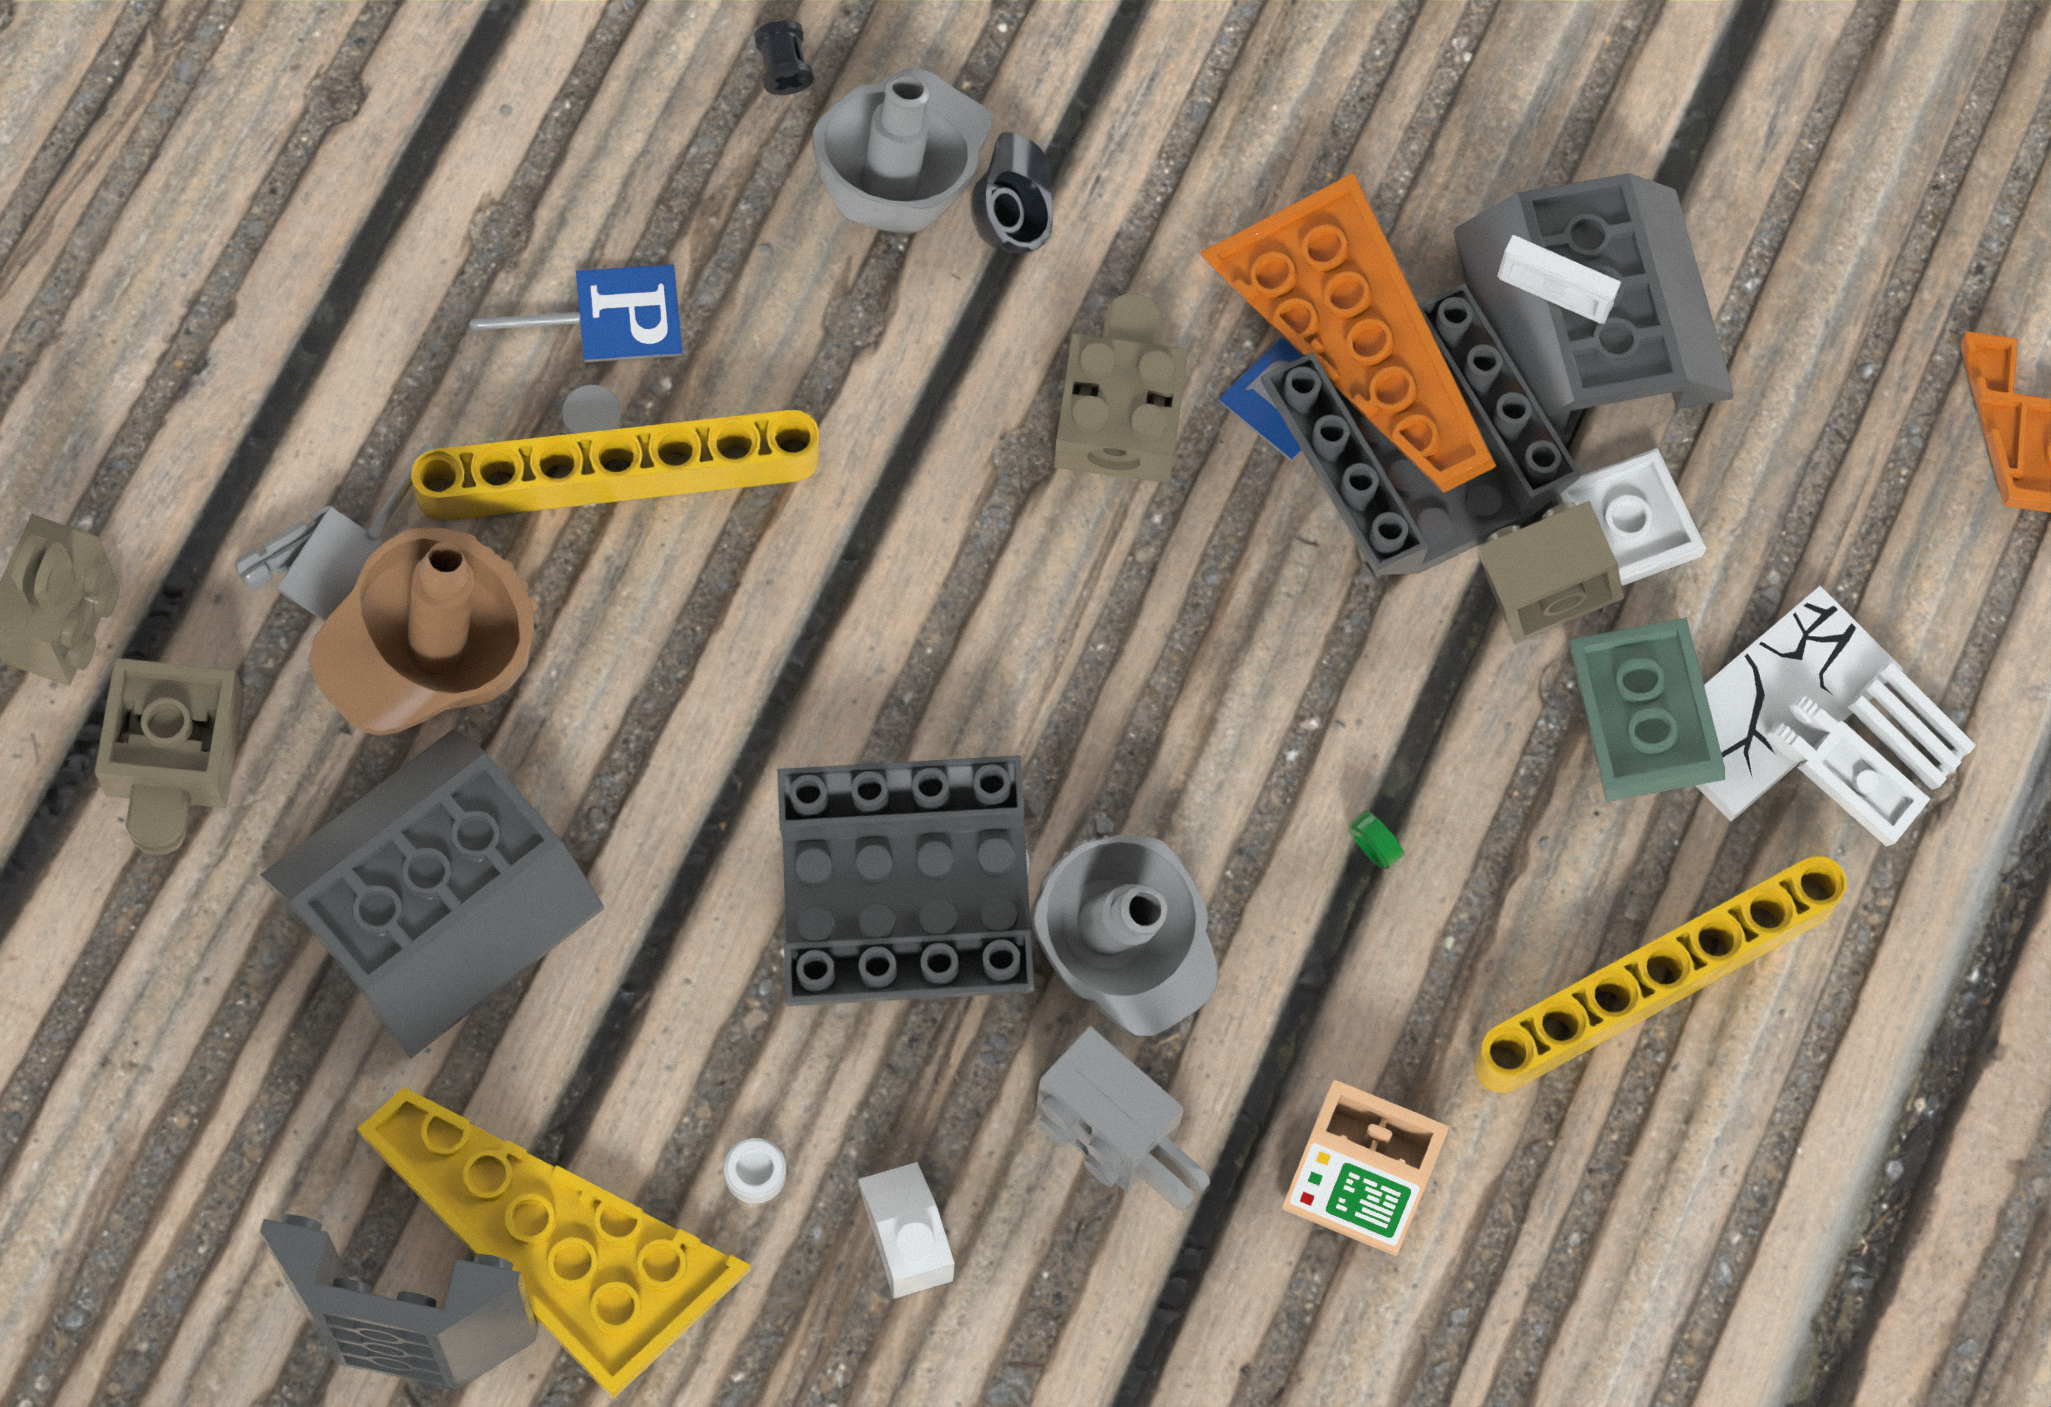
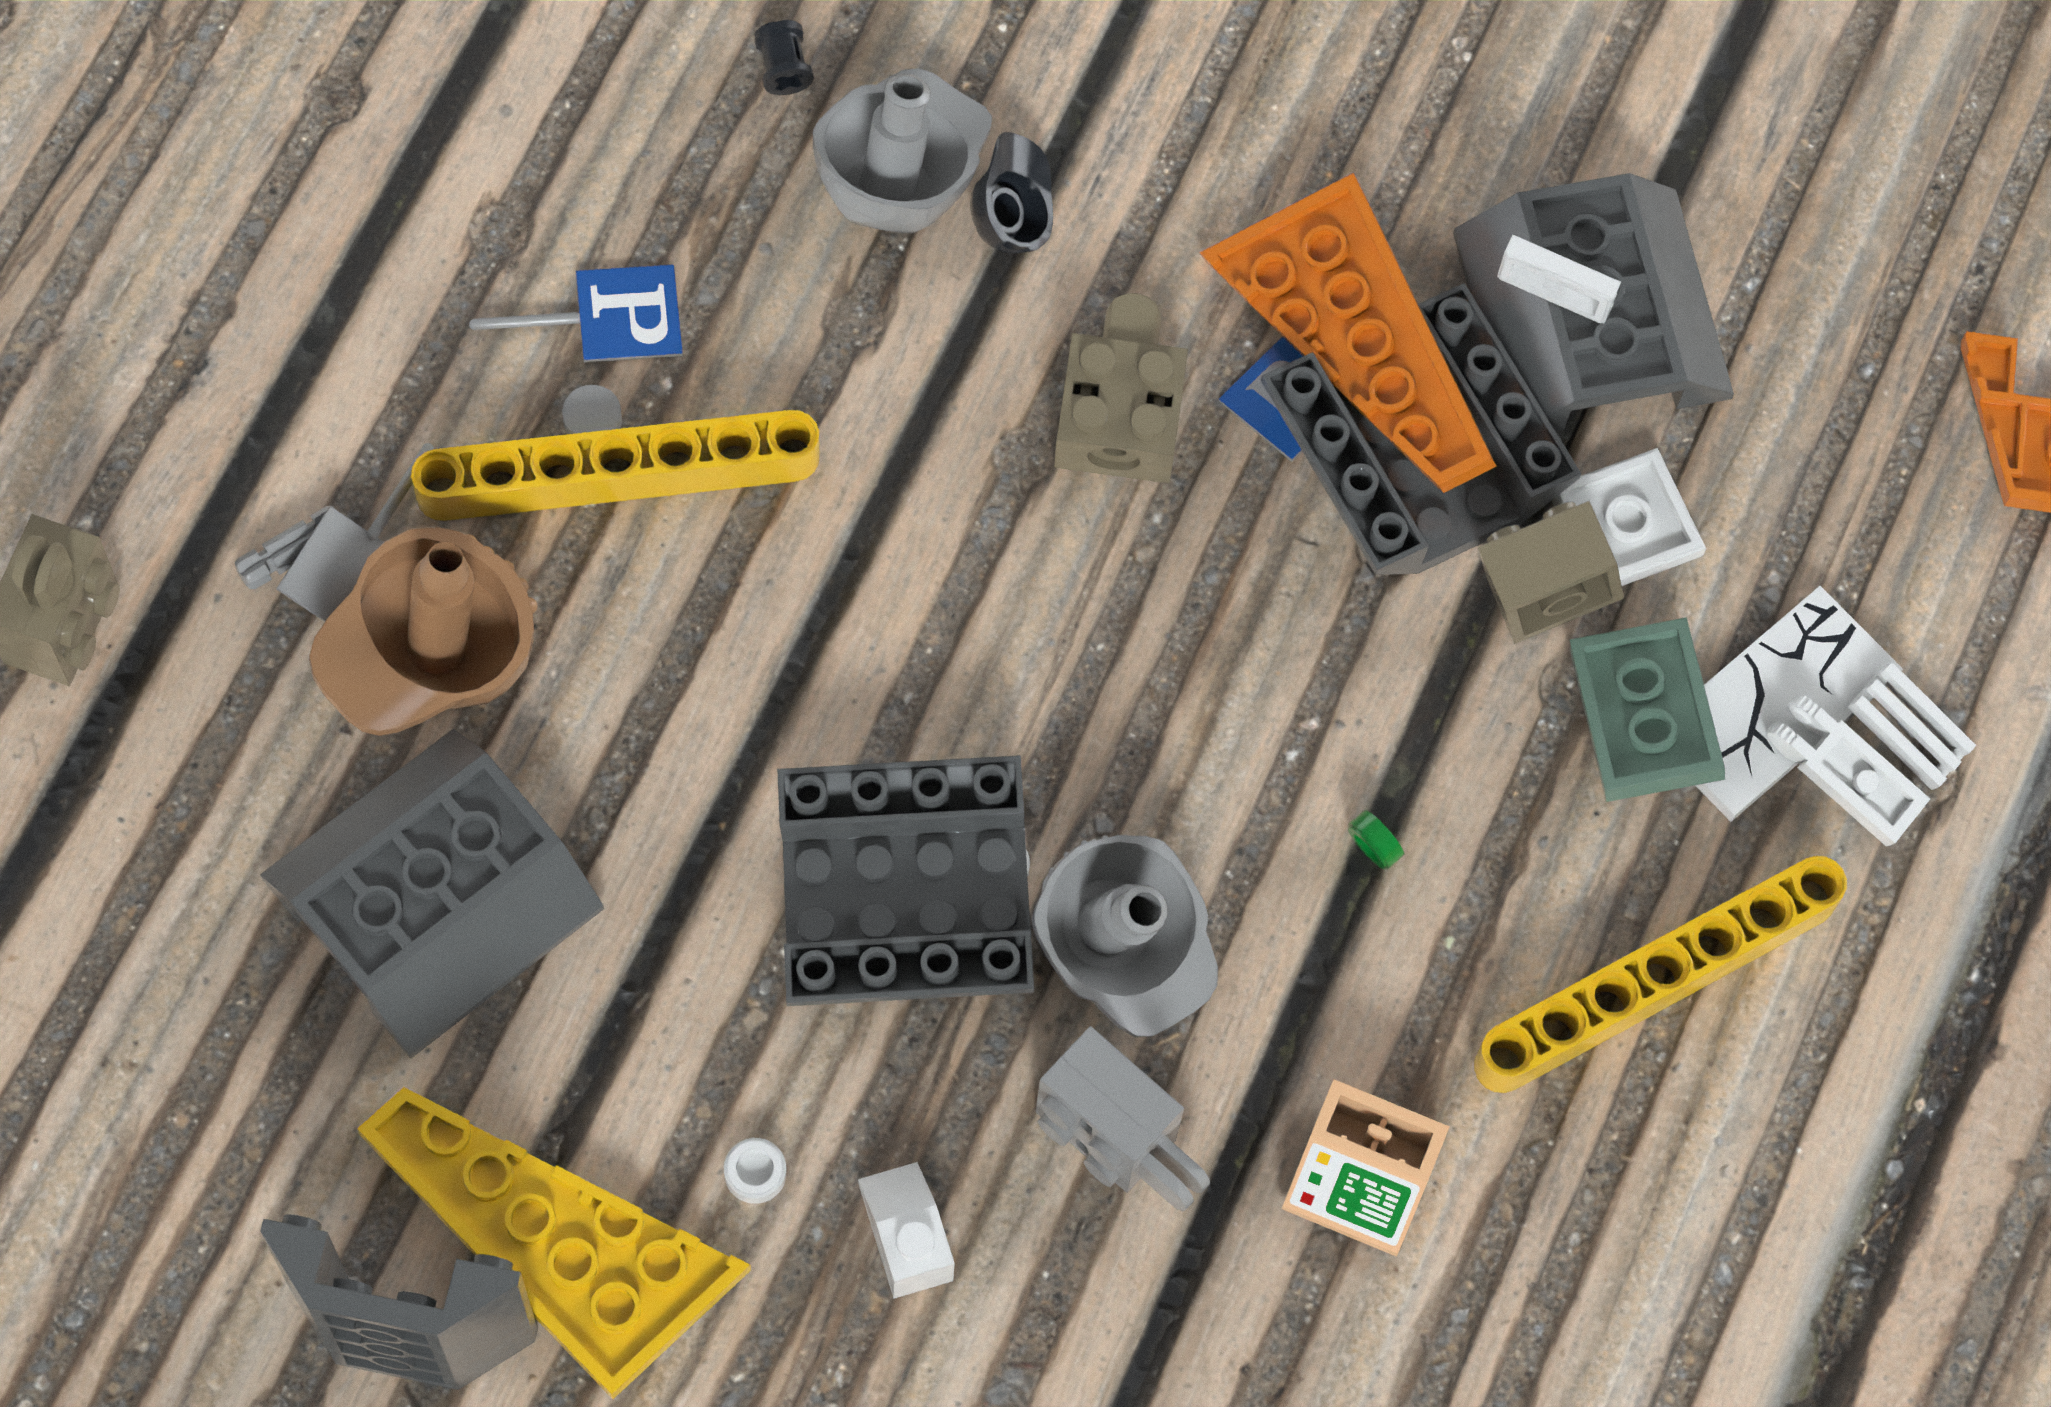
dark tan brick [95,658,245,856] -> none

